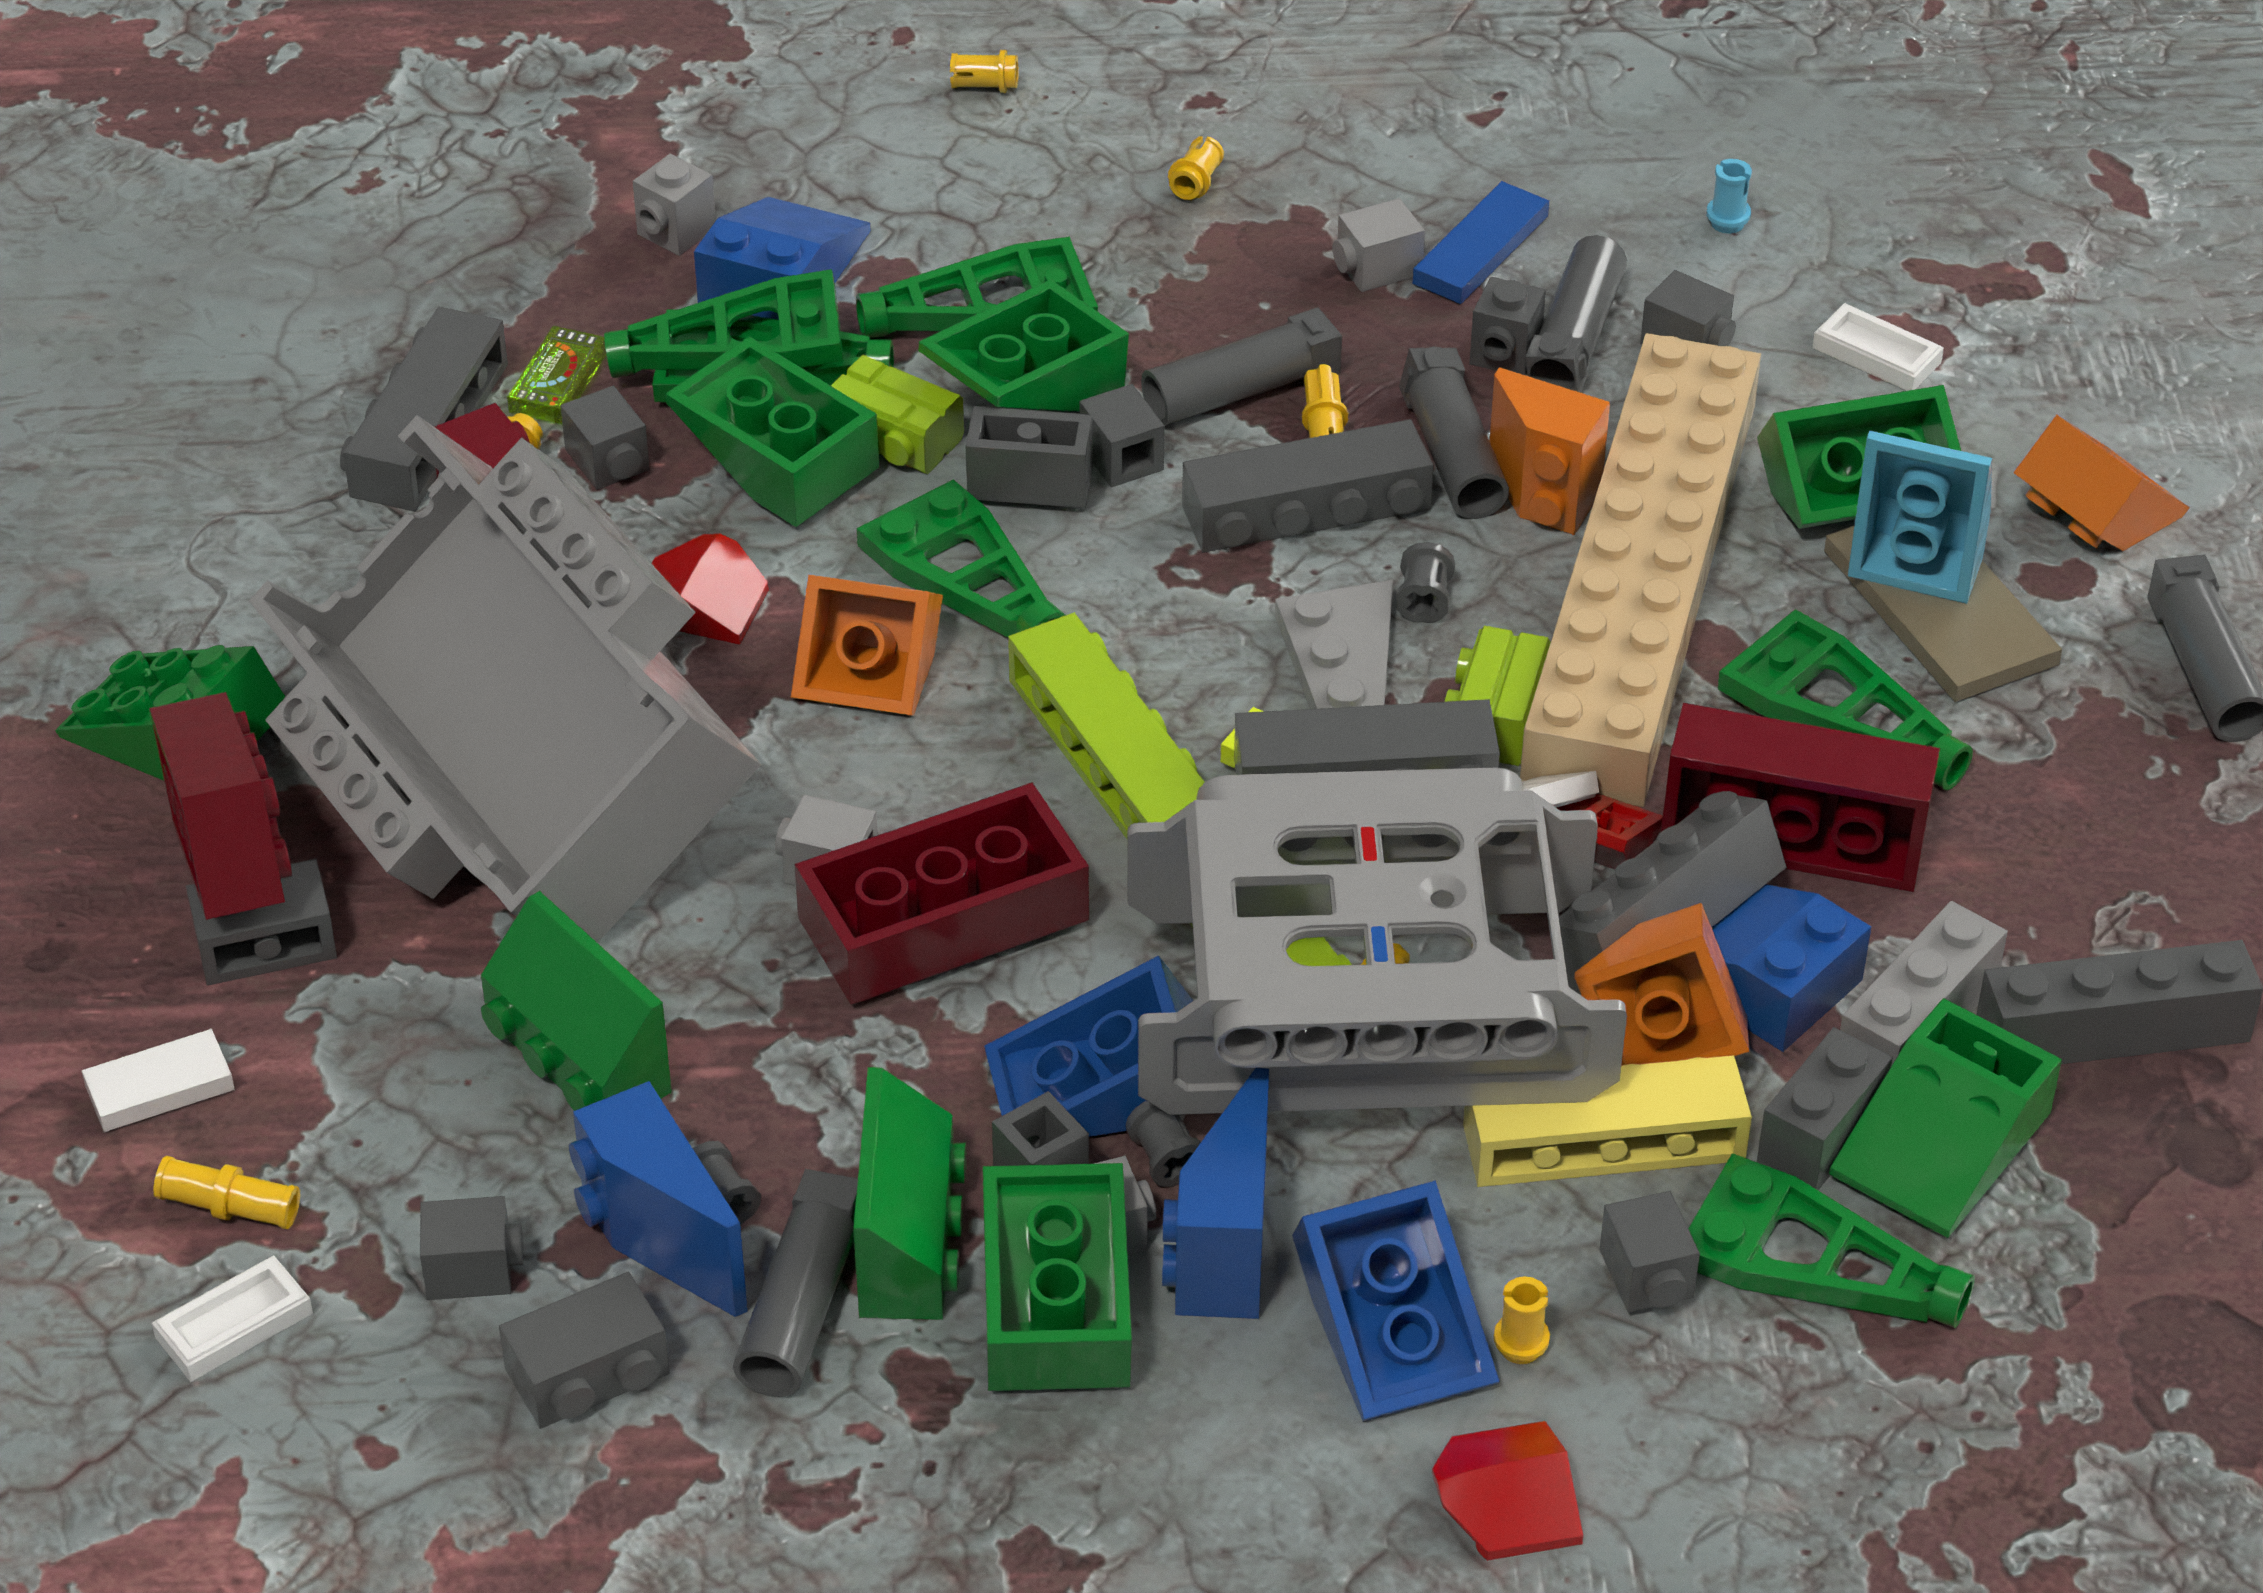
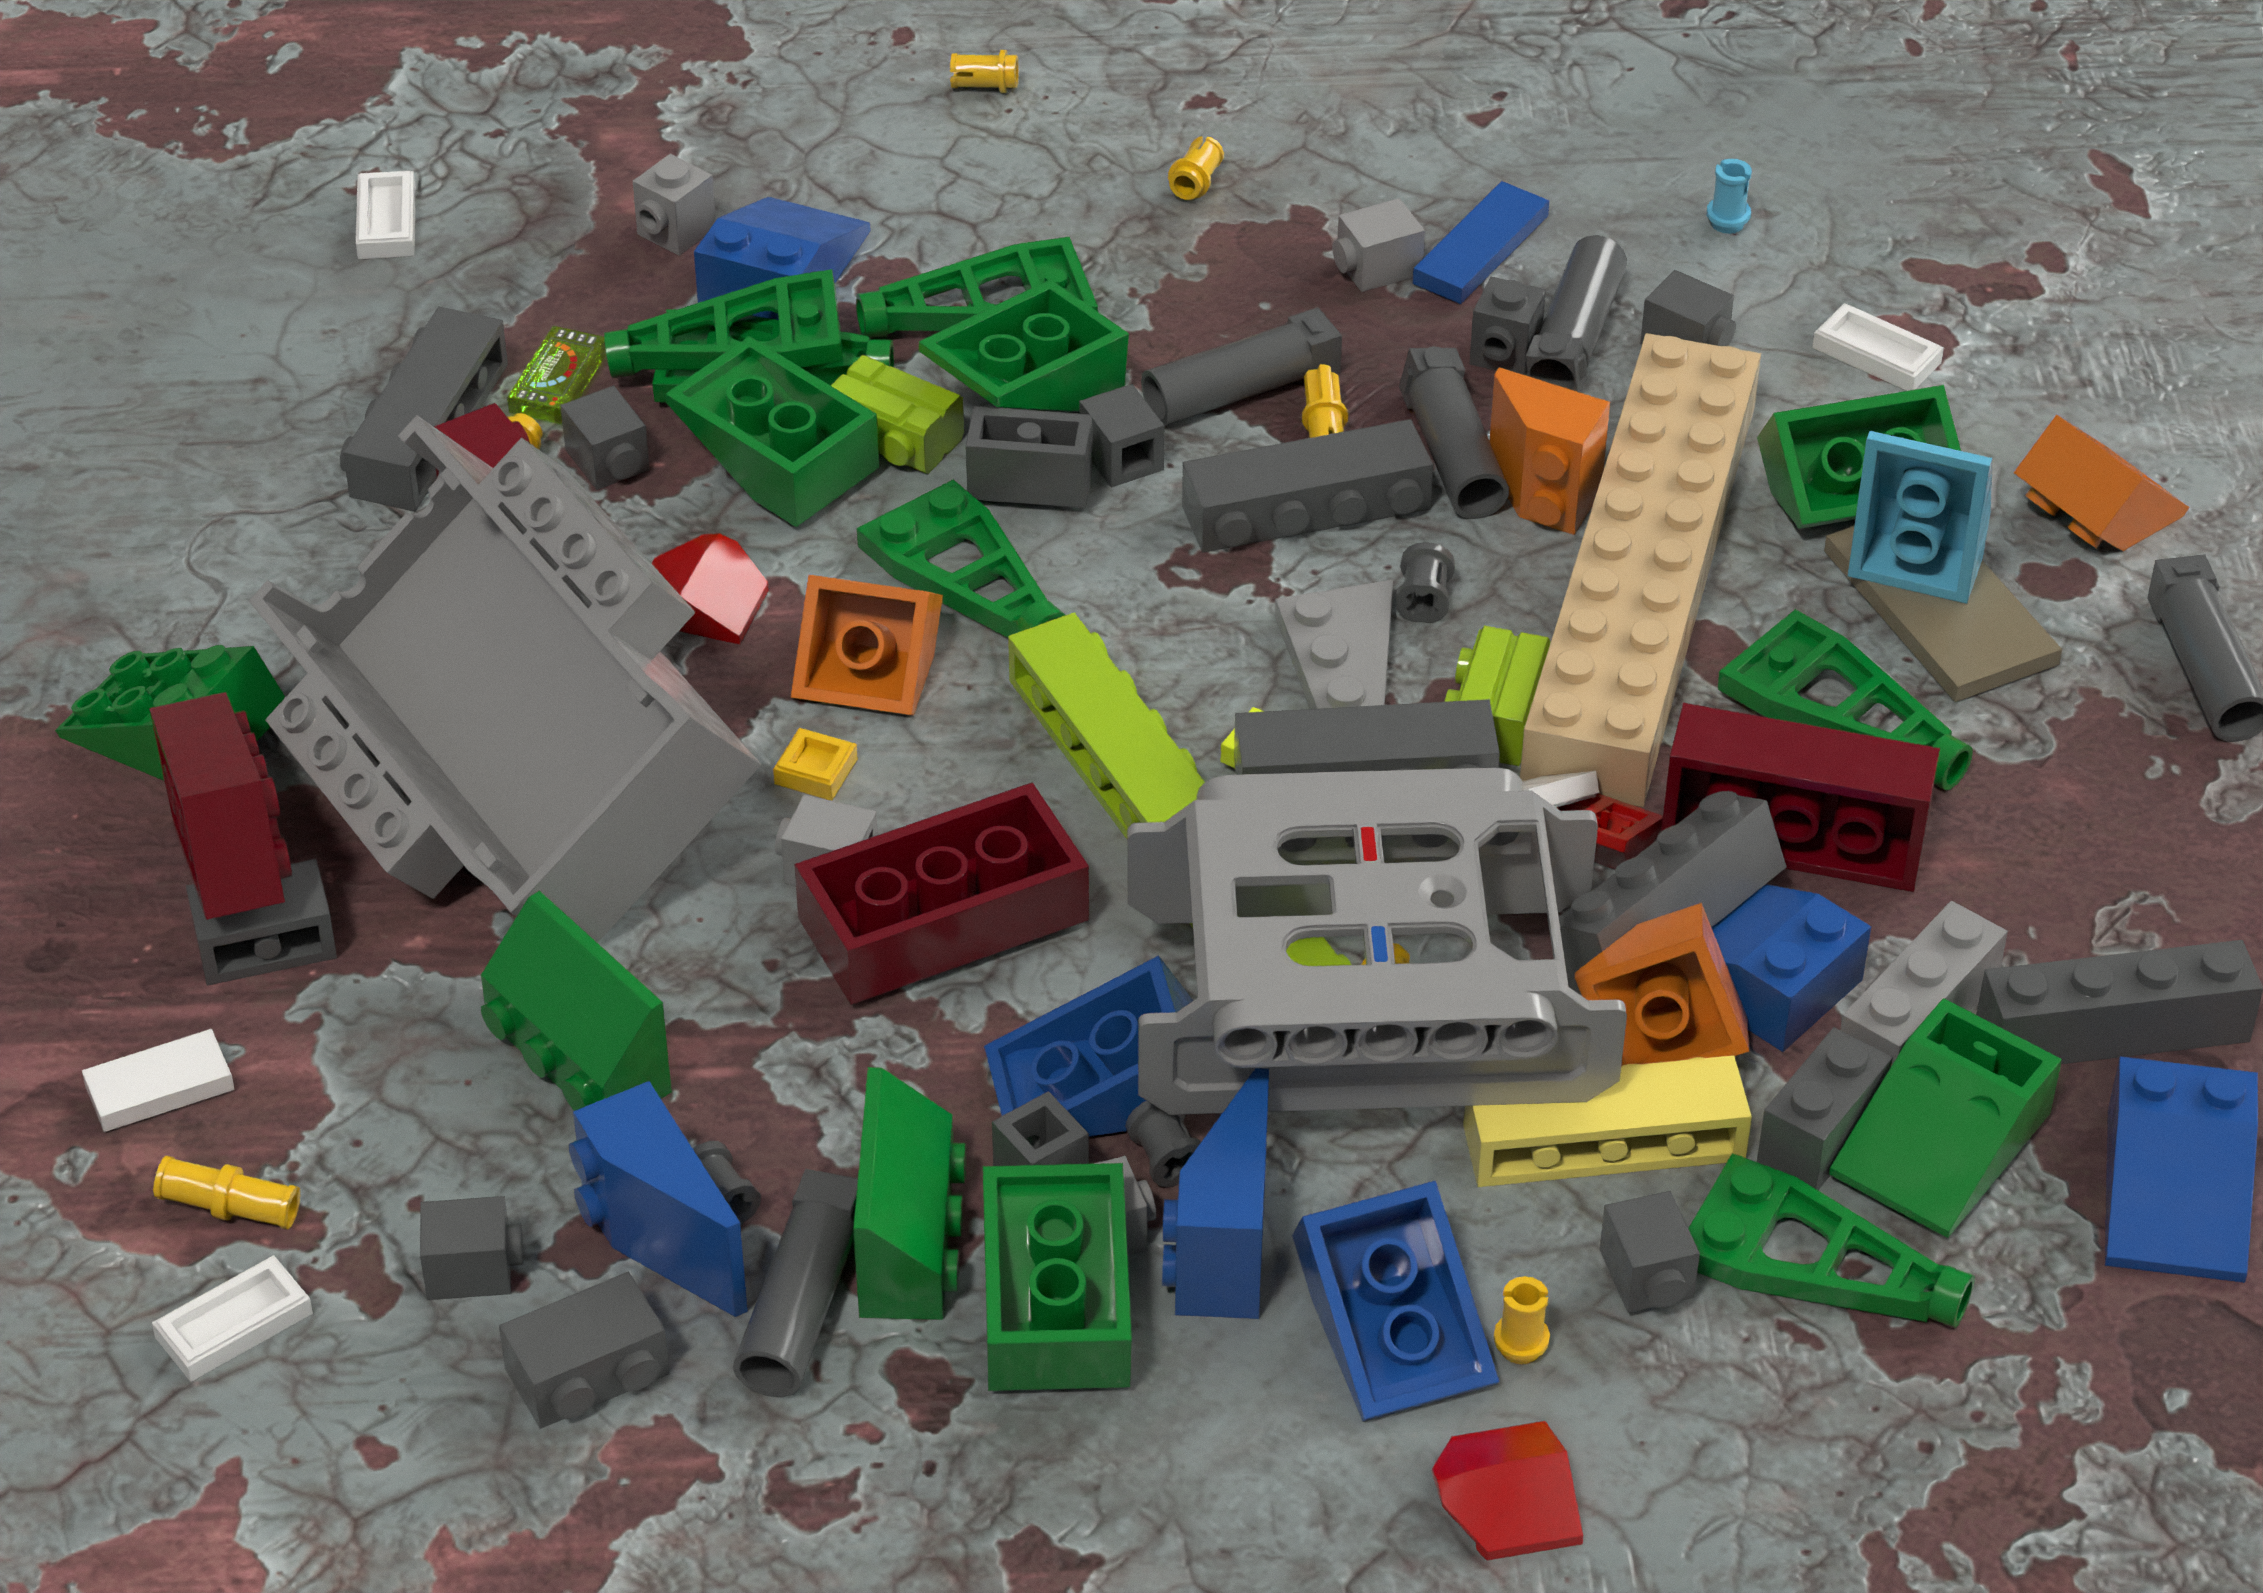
none -> white tile [356,171,416,259]
none -> yellow tile [773,728,858,801]
none -> blue slope [2105,1056,2258,1283]

